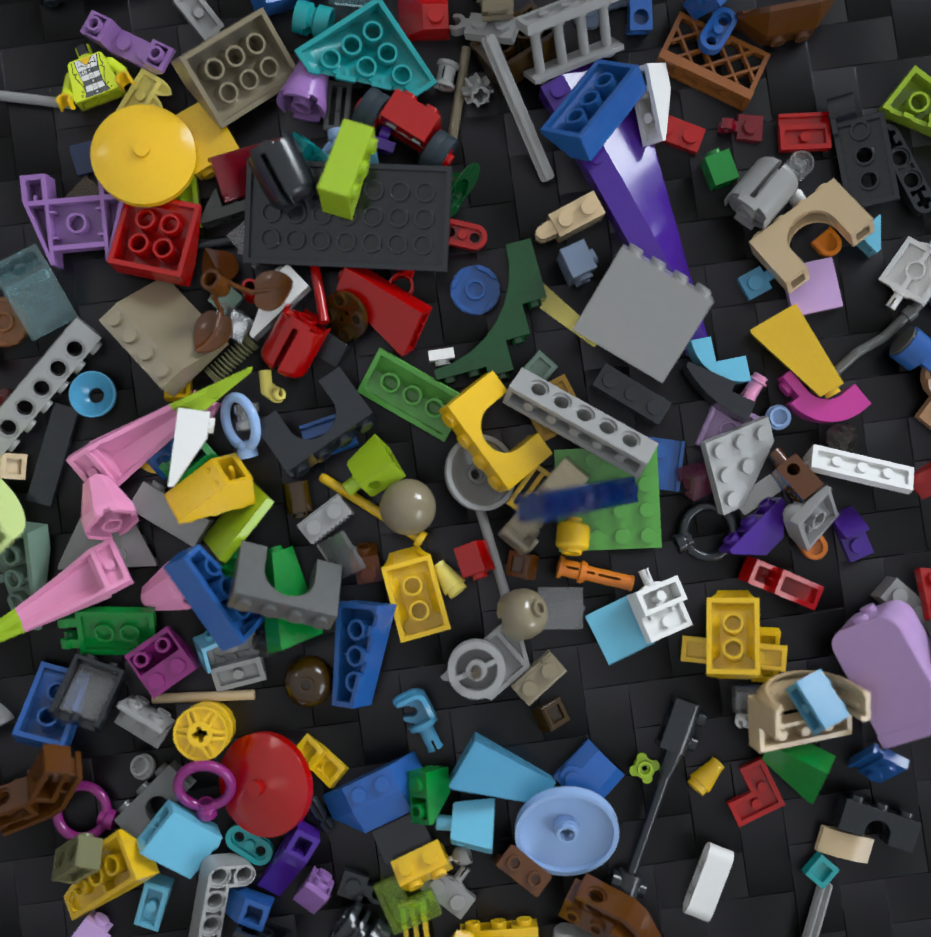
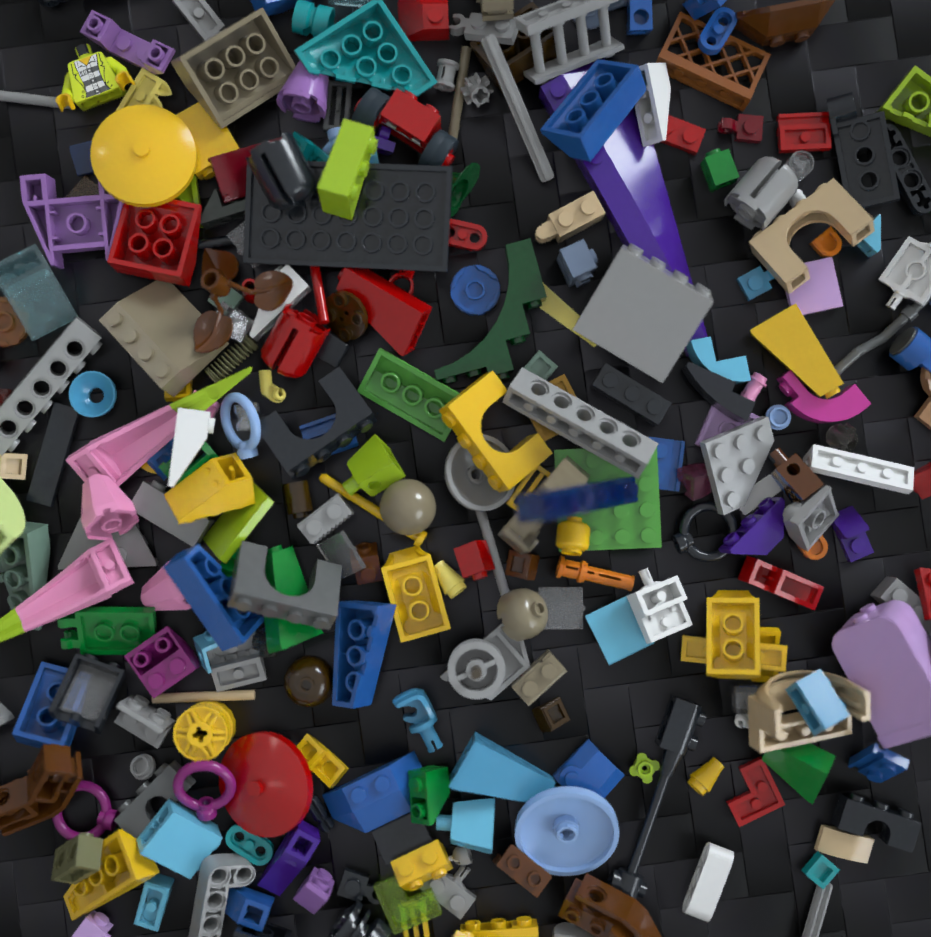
white plate [428,347,455,367] -> none

